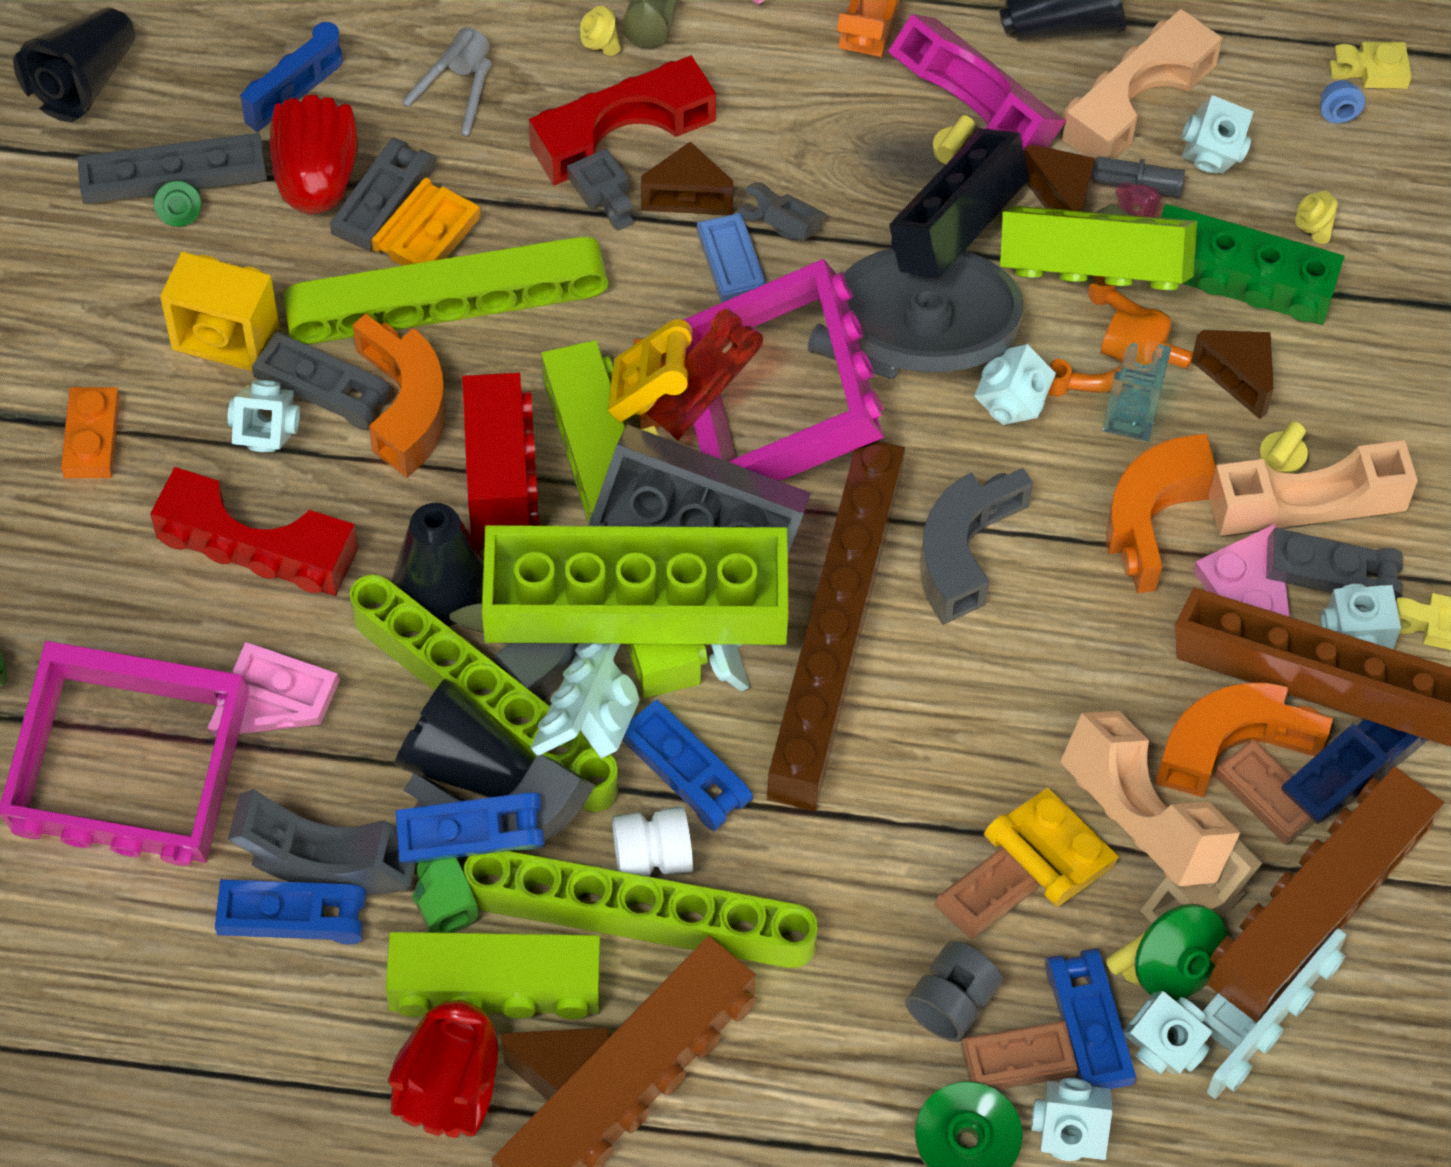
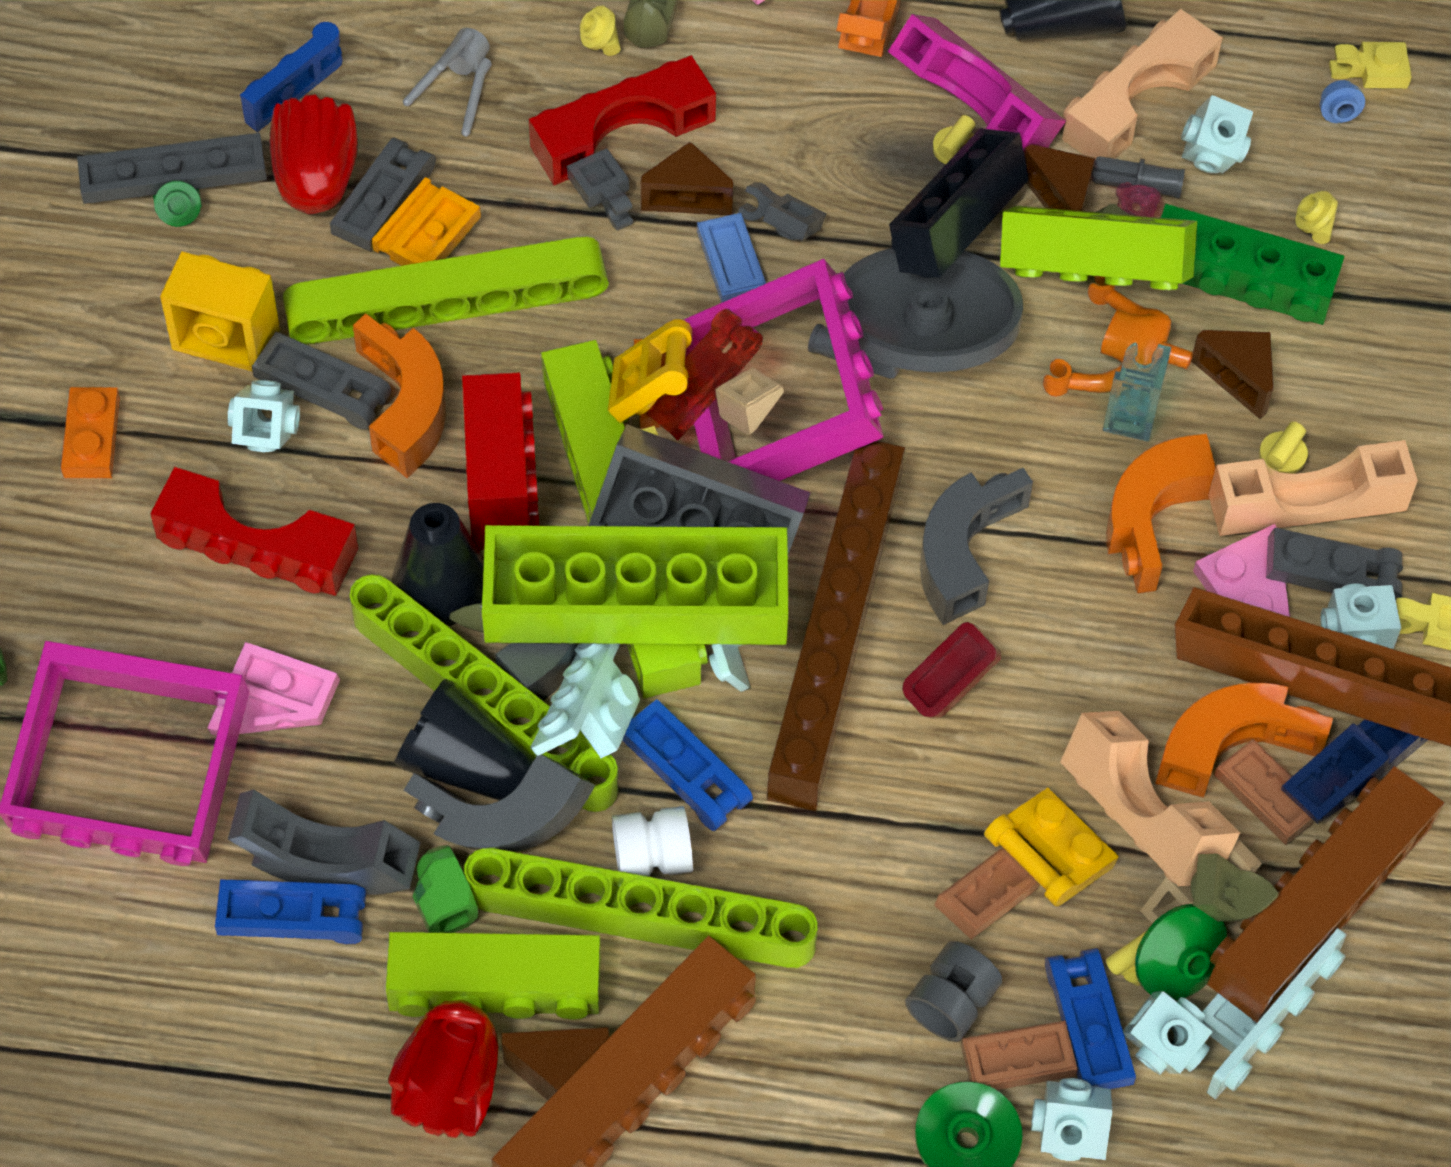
black cone [13,7,135,122] -> none
blue plate [396,793,545,864] -> none
light aqua brick [974,344,1056,425] -> none
none -> tan slope [715,367,784,435]
none -> dark red piece [902,622,1001,719]
none -> olive plate [1191,854,1279,922]

